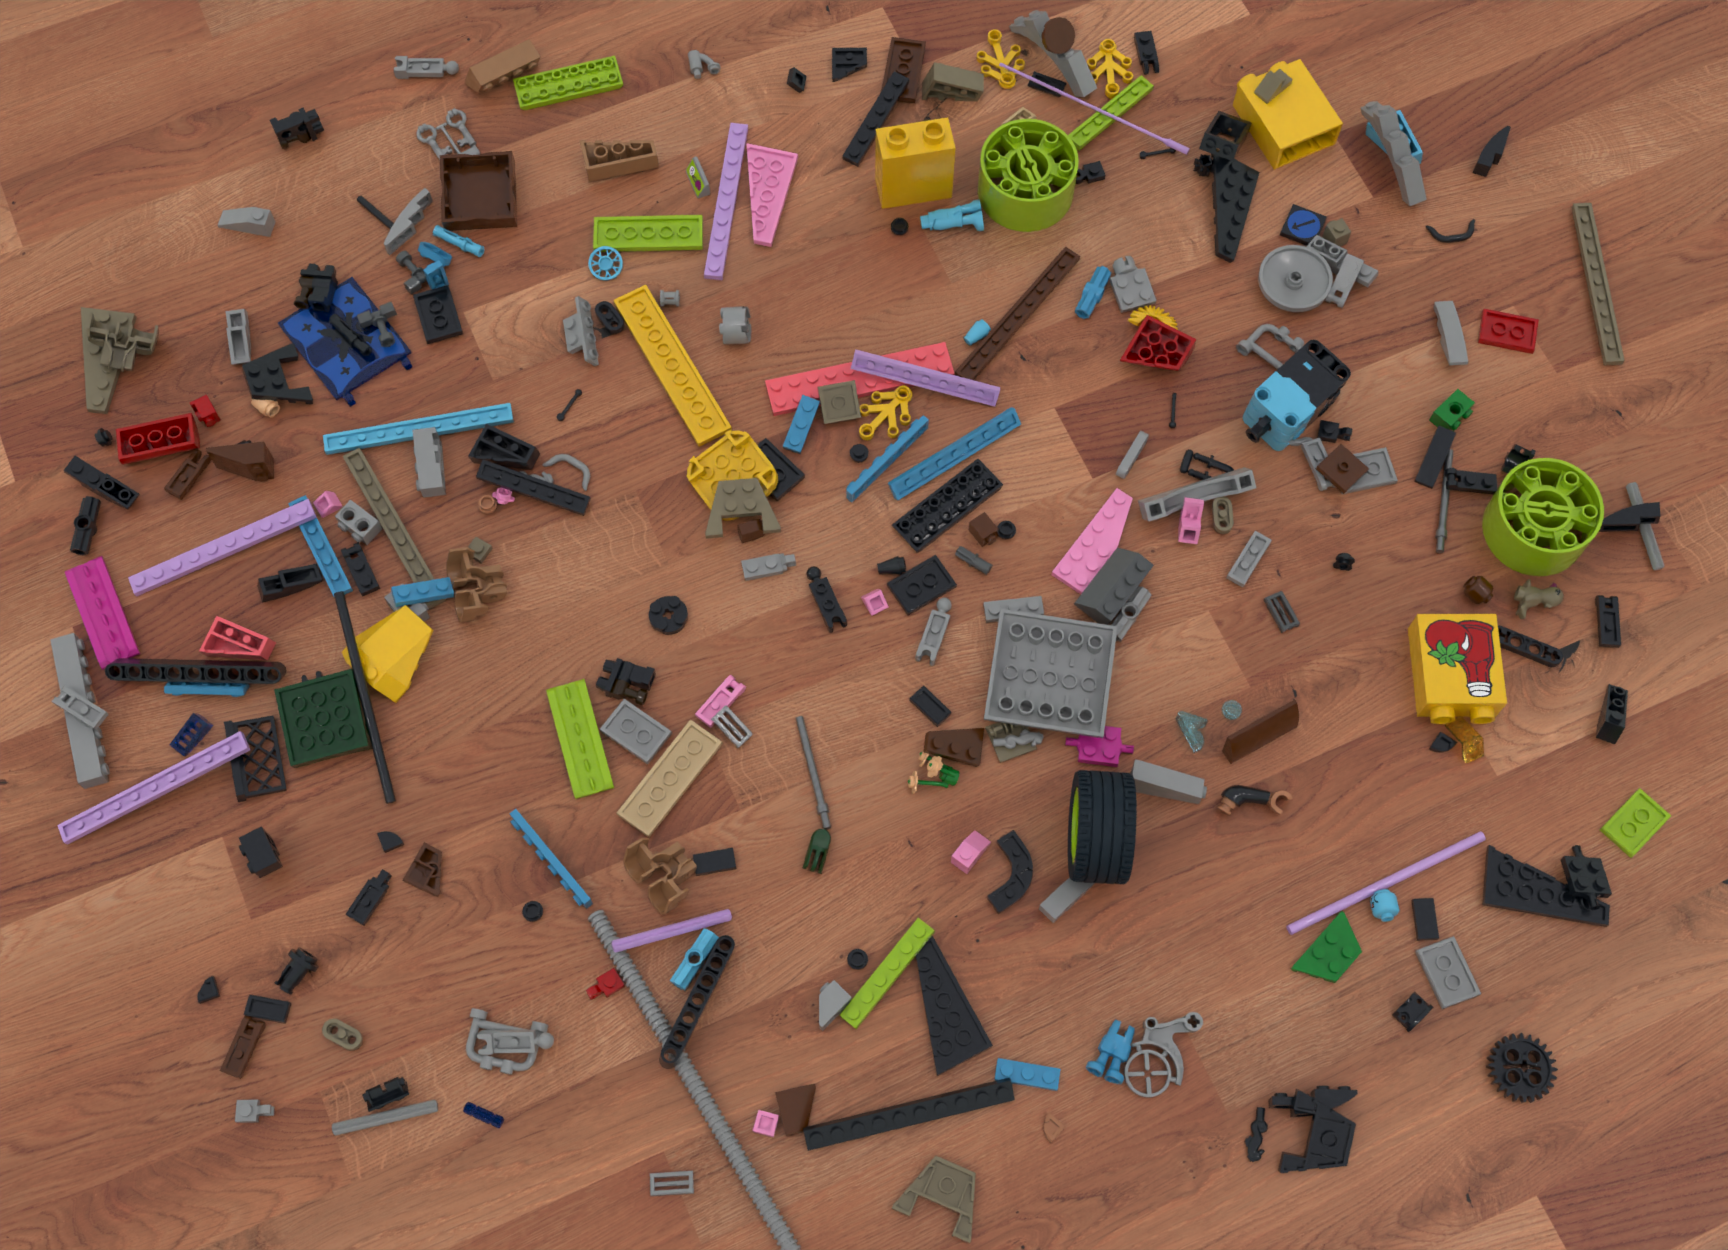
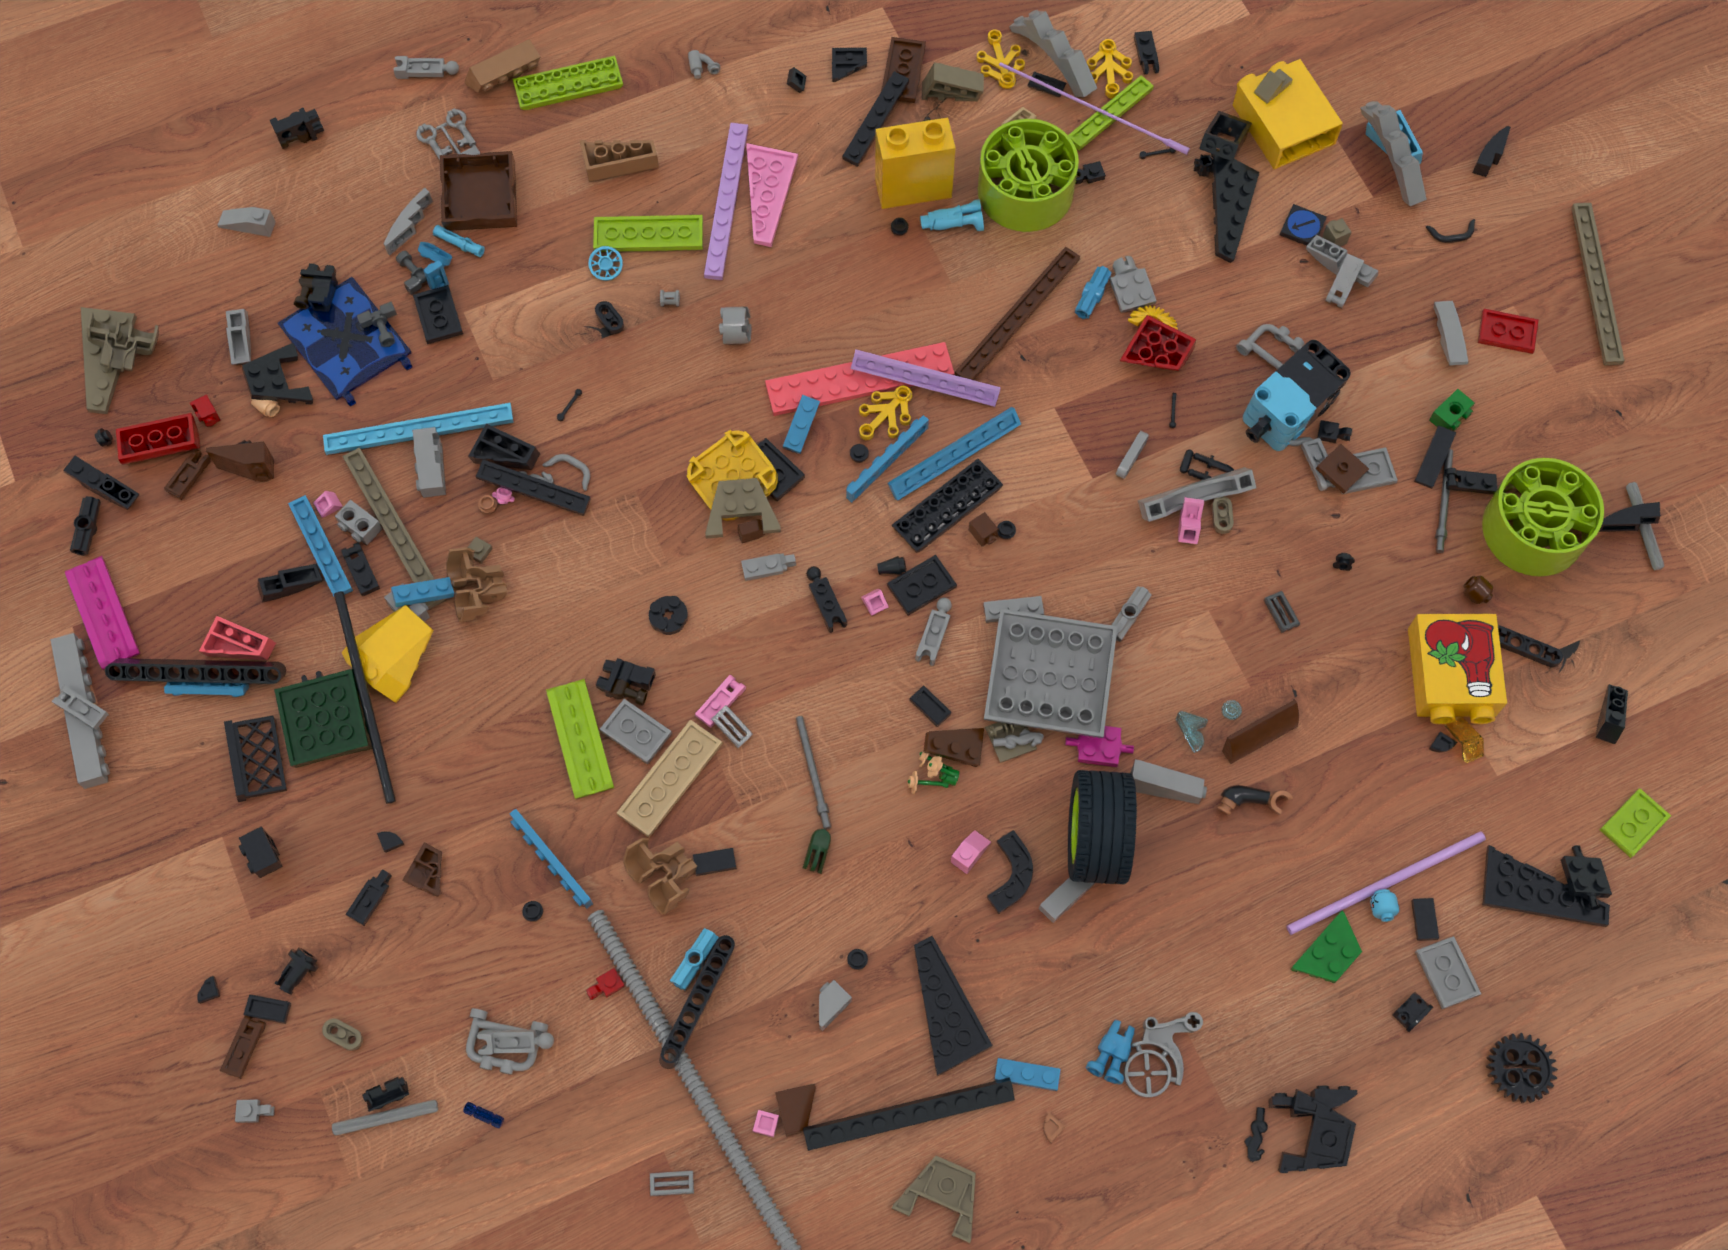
lavender plate [57,731,250,845] -> none
lavender plate [128,499,317,596] -> none
clear blue slope [169,713,213,757] -> none
black pin [329,314,373,357] -> none
black bar [357,196,394,229] -> none
light grey bracket [563,296,599,366] -> none
lavender axle [611,909,732,952] -> none
yellow plate [613,285,732,447] -> none
slope [686,157,710,198] -> none
dark tan plate [817,380,861,424] -> none
lime plate [840,918,935,1030] -> none
dark grey axle [955,546,993,575] -> none
medium azure cone [963,319,991,346] -> none
reddish brown tile [1041,17,1075,54] -> none
bright pink wing [1051,488,1133,594] -> none
dark grey slope [1074,548,1154,625] -> none
light grey plate [1226,531,1272,587] -> none
light grey dish [1258,245,1333,312] -> none
black piece [1501,444,1536,473] -> none
dark tan animal [1514,579,1564,619] -> none
black plate [1595,595,1621,648] -> none

